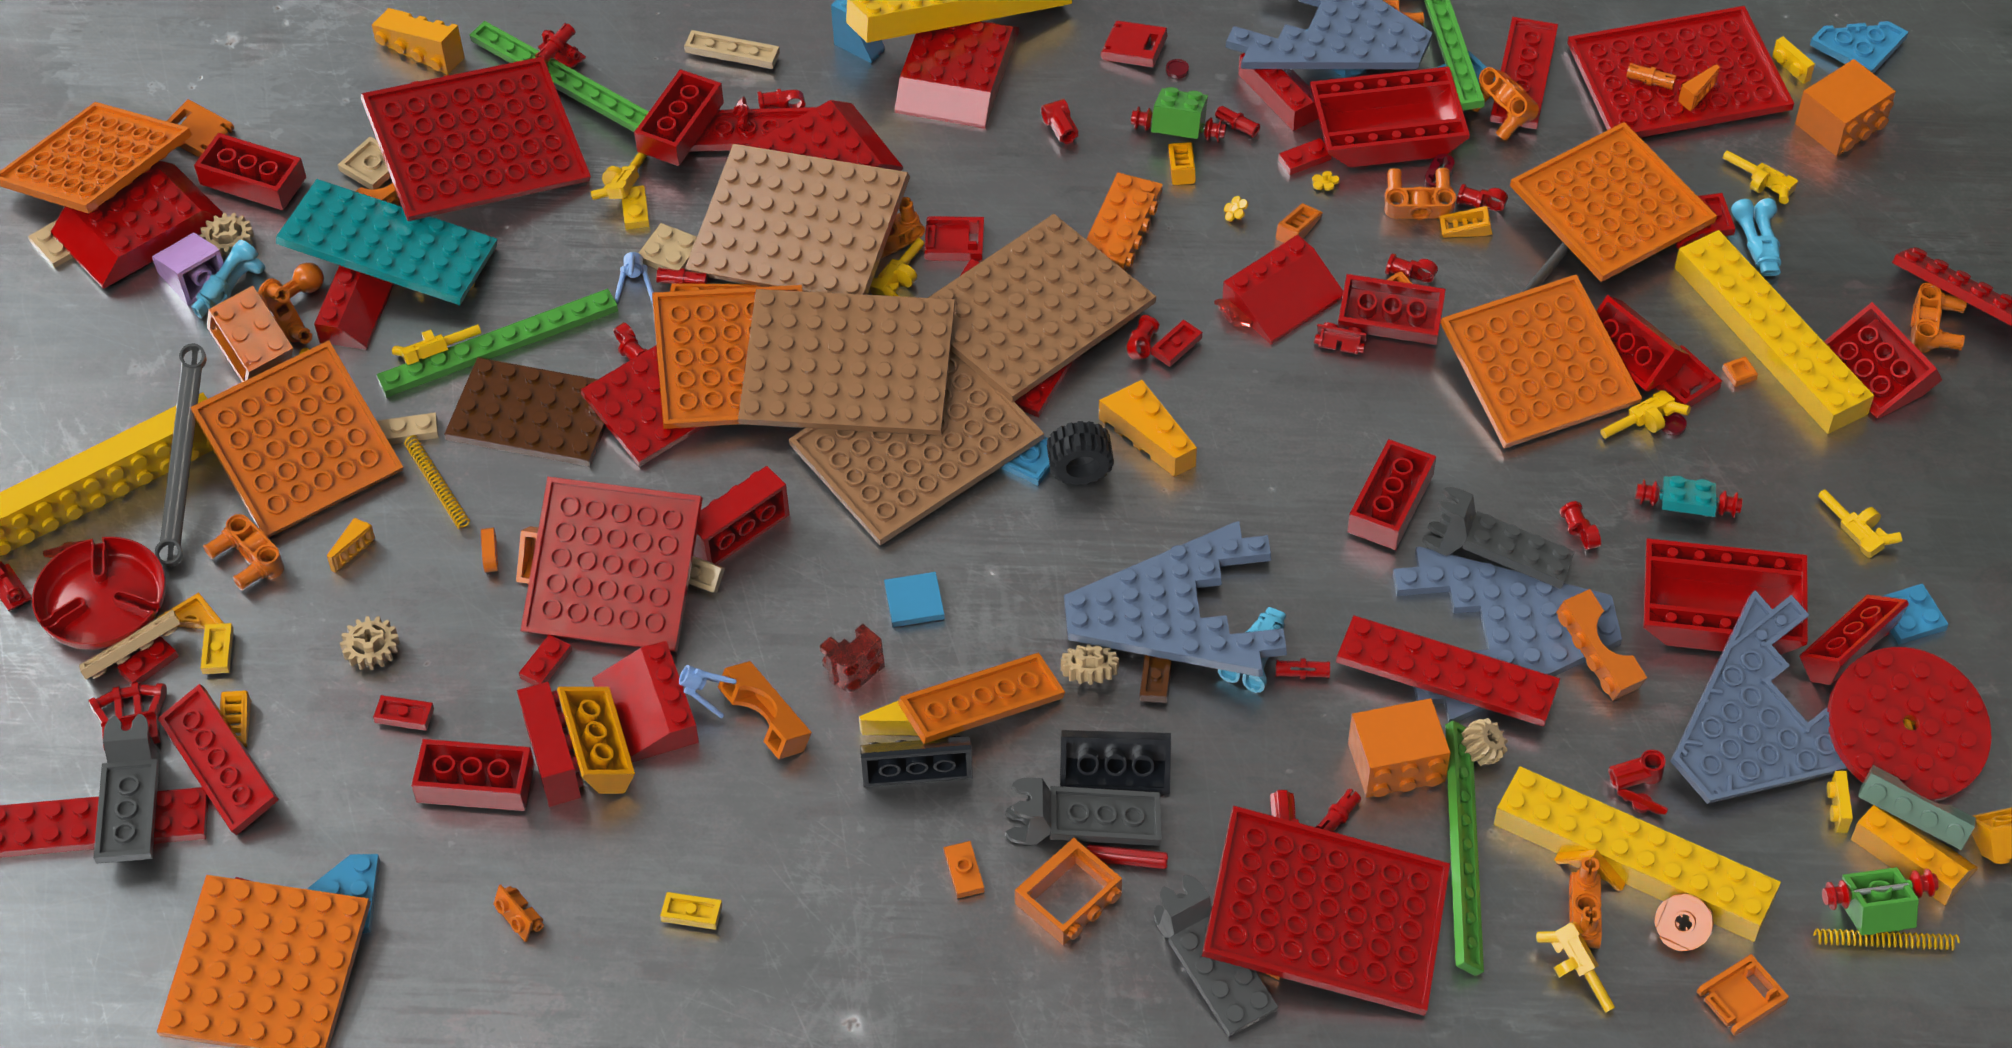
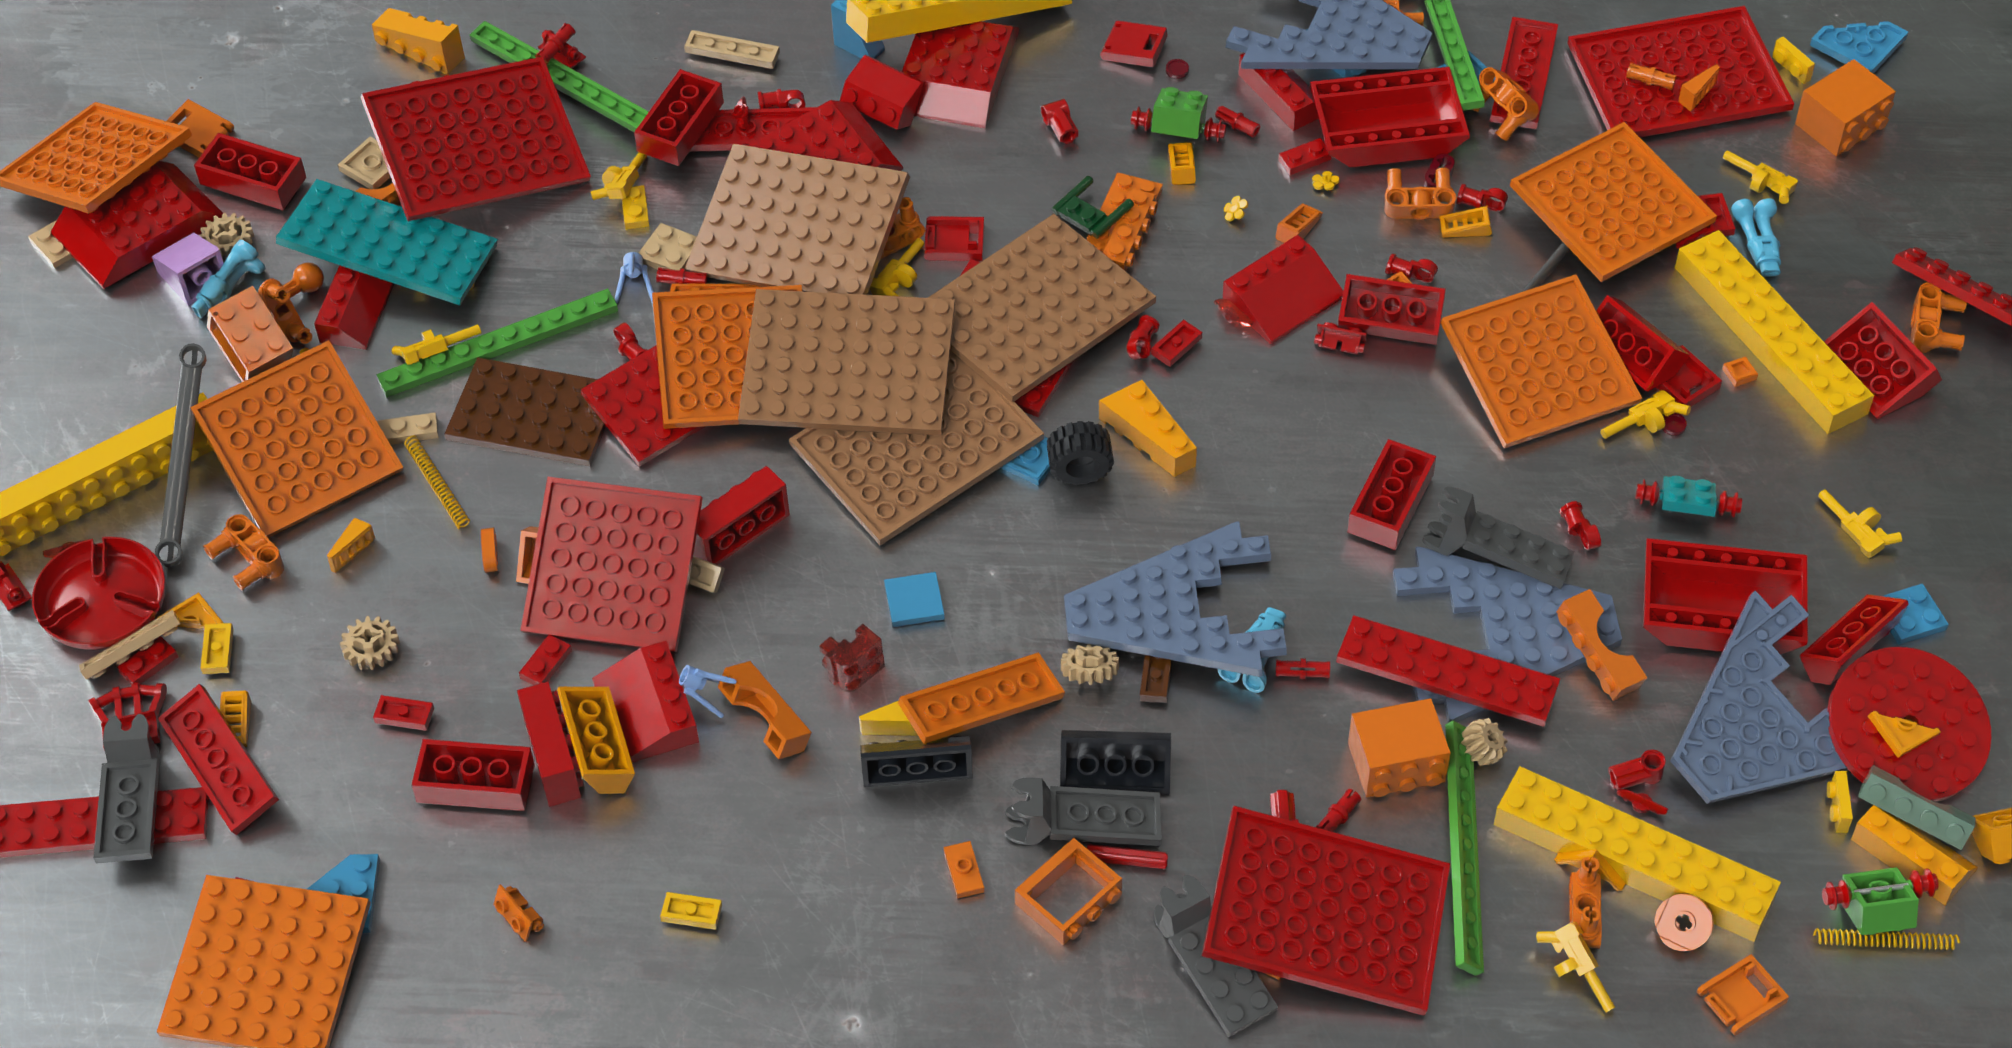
none -> red slope [840,55,924,130]
none -> dark green plate [1051,176,1134,239]
none -> light orange tile [1868,711,1941,758]

